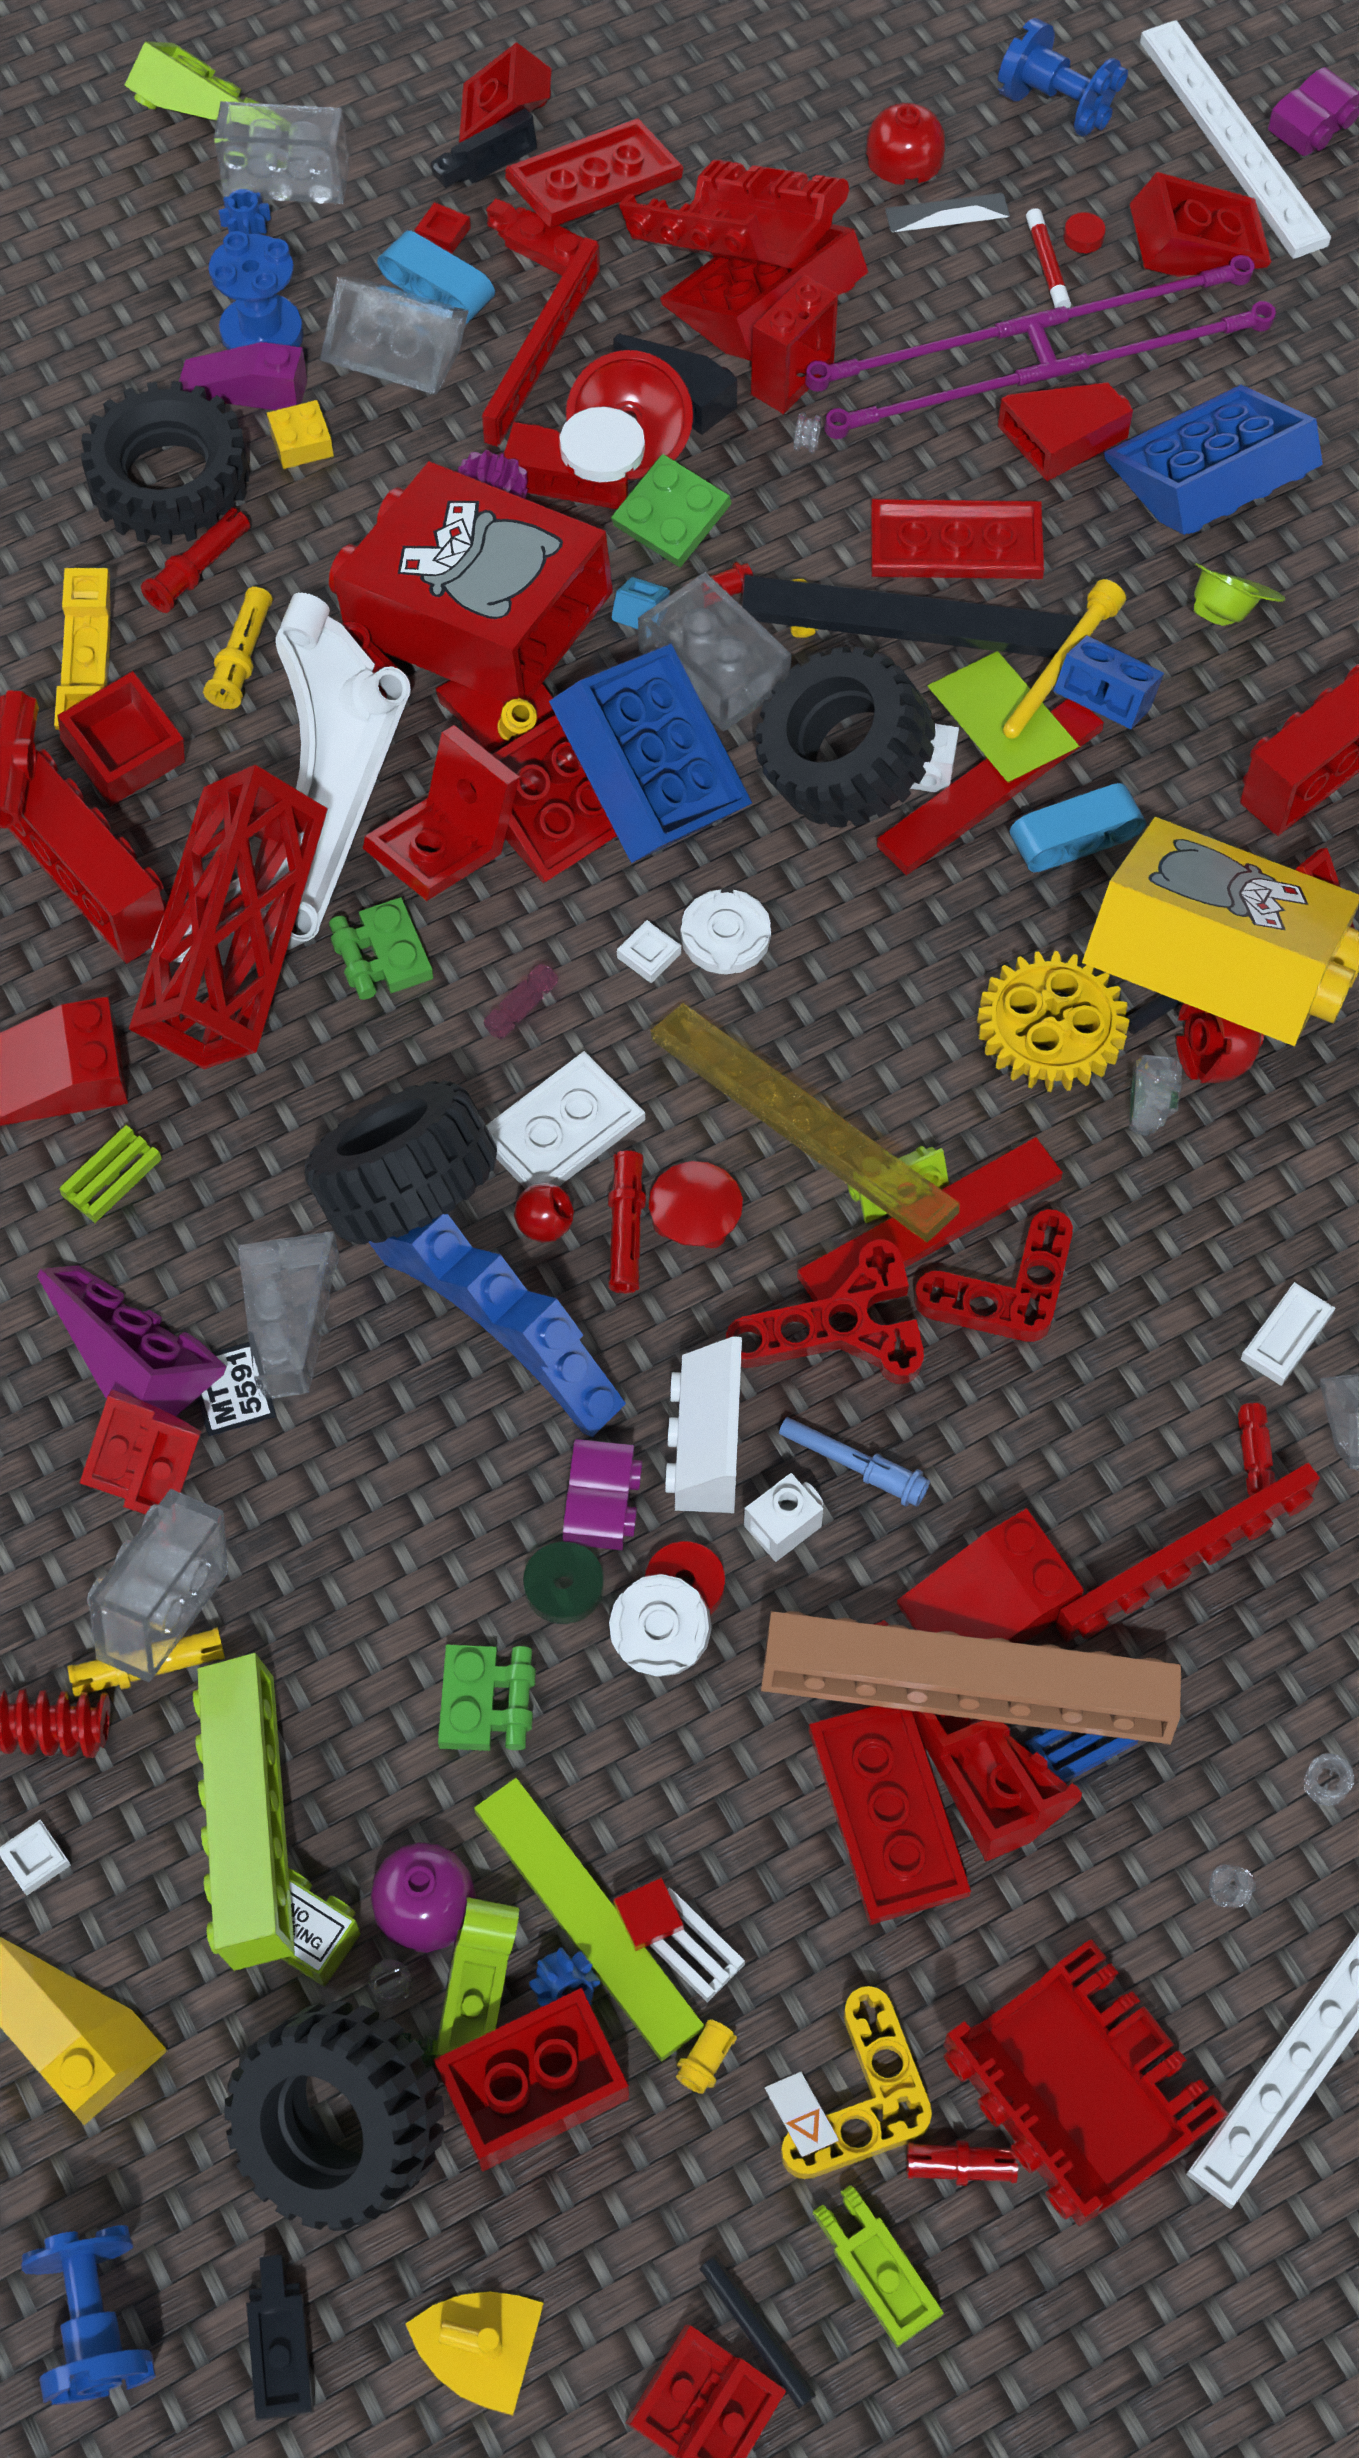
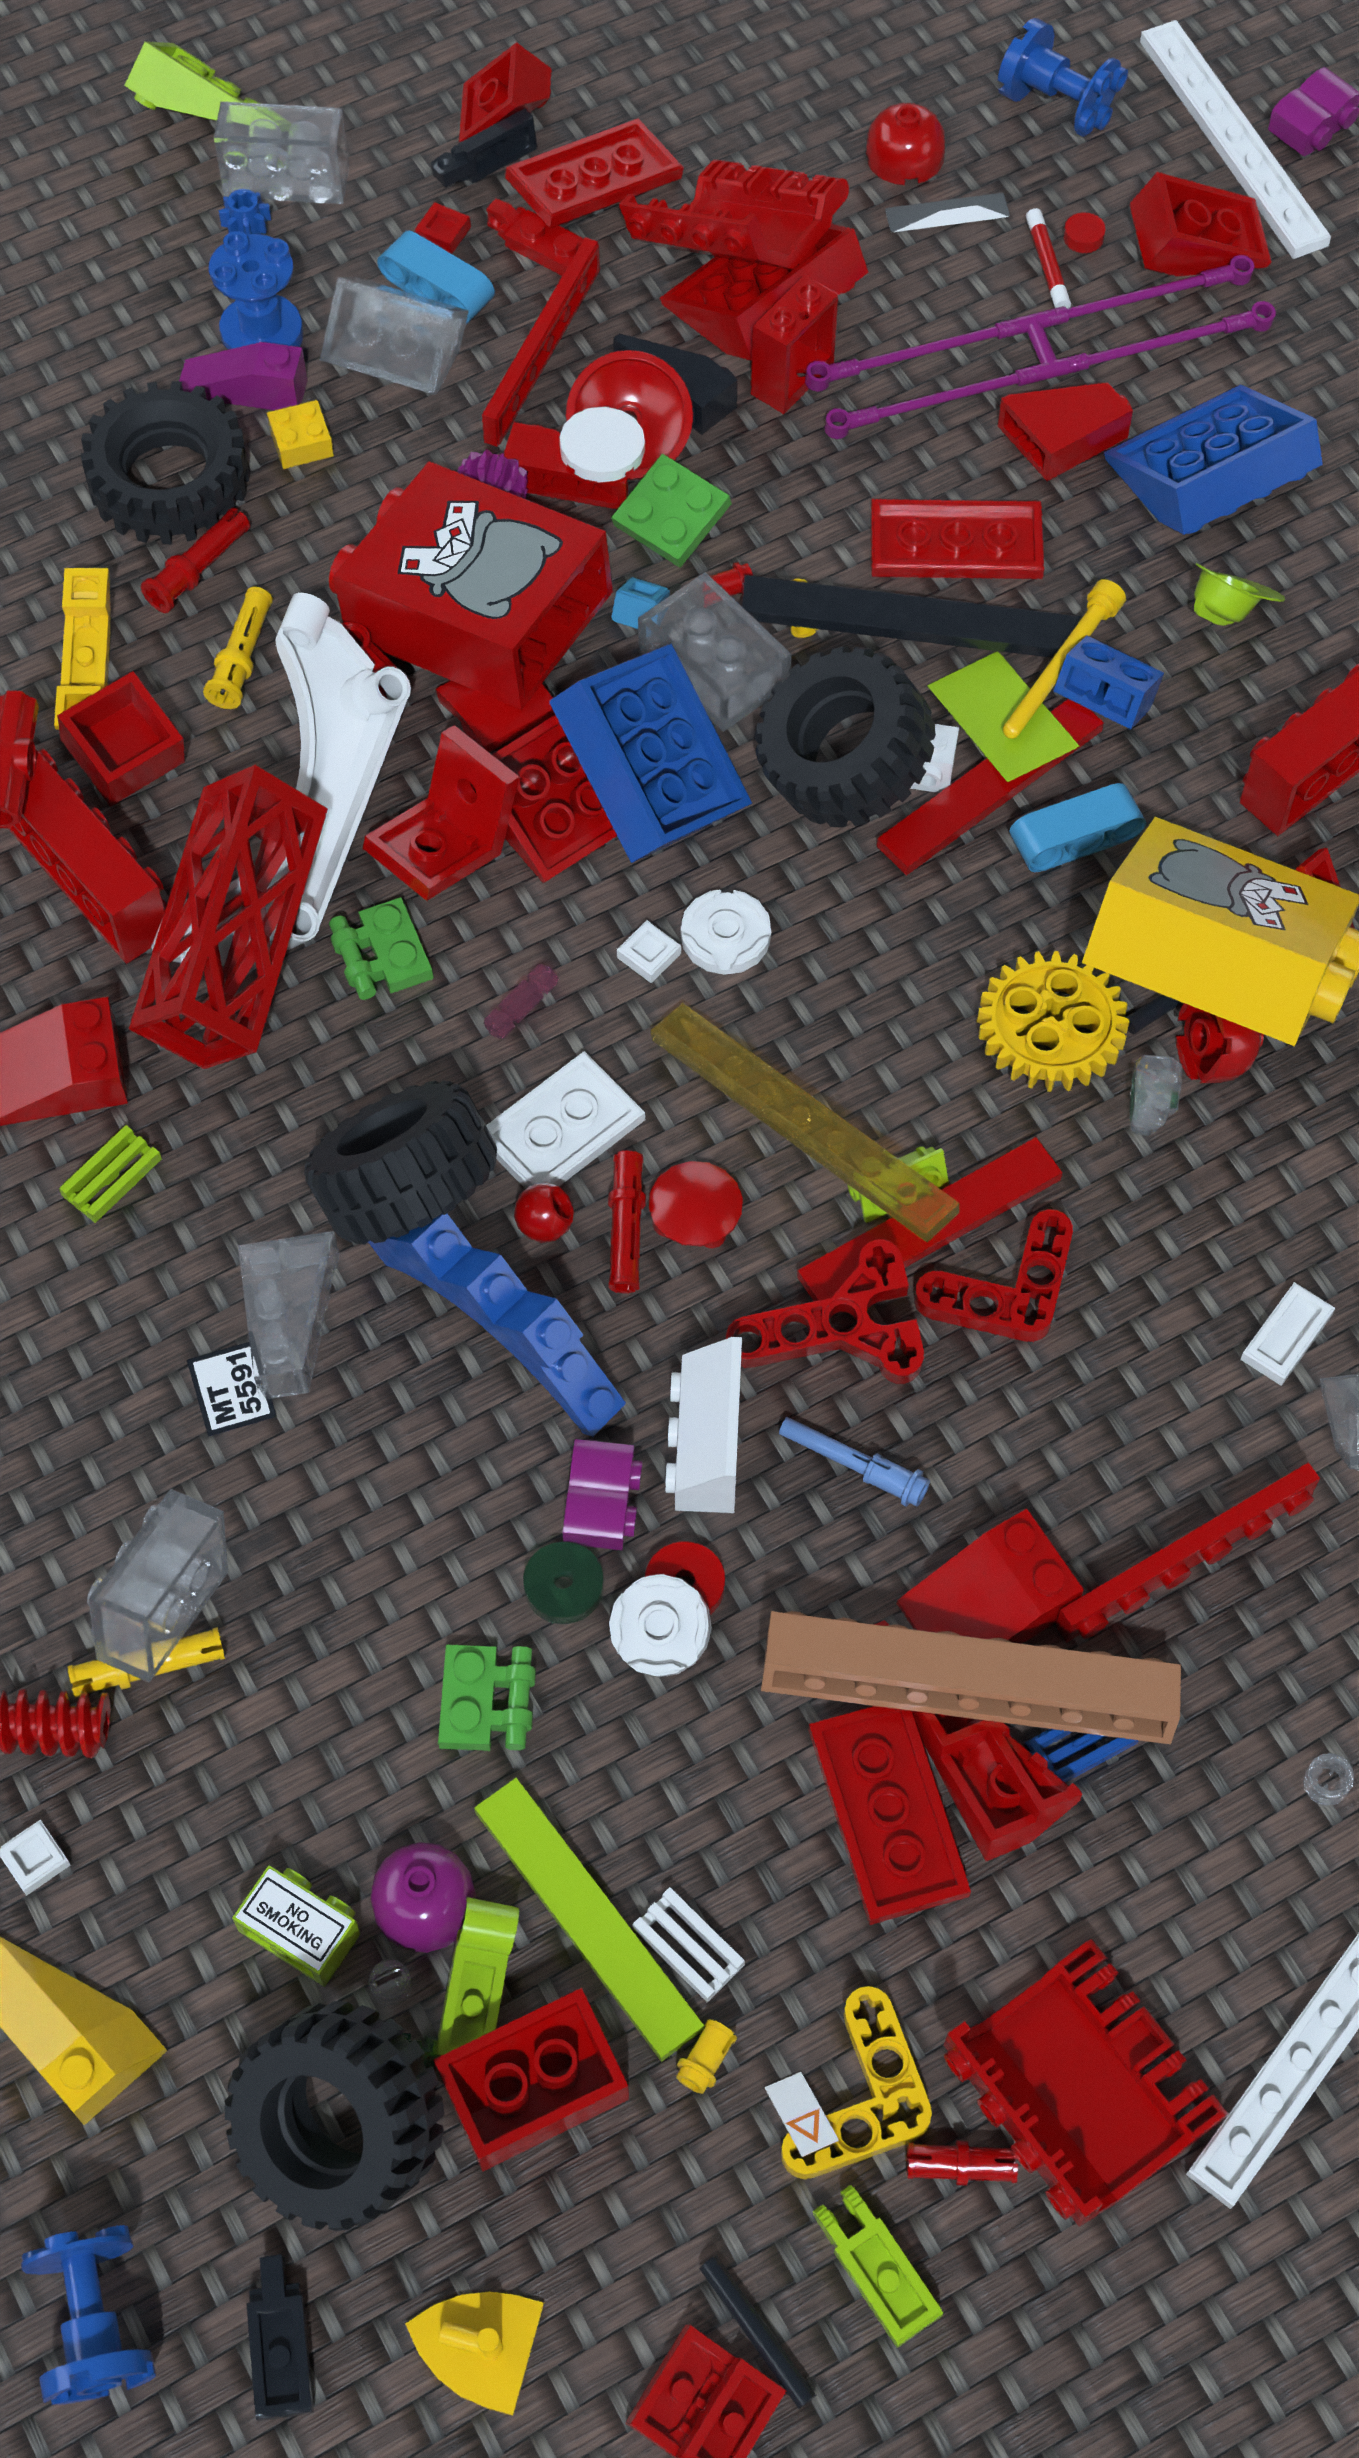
magenta wedge [37,1265,227,1416] -> none
red slope [79,1389,201,1523] -> none
lime brick [193,1653,295,1971] -> none
yellow pin [497,699,537,741] -> none
blue gear [529,1948,600,2007] -> none
red tile [613,1877,684,1952] -> none
white brick [744,1473,824,1562] -> none
clear bush [794,412,822,454] -> none
clear hinge [1209,1864,1256,1908] -> none
red axle [1238,1403,1275,1497] -> none

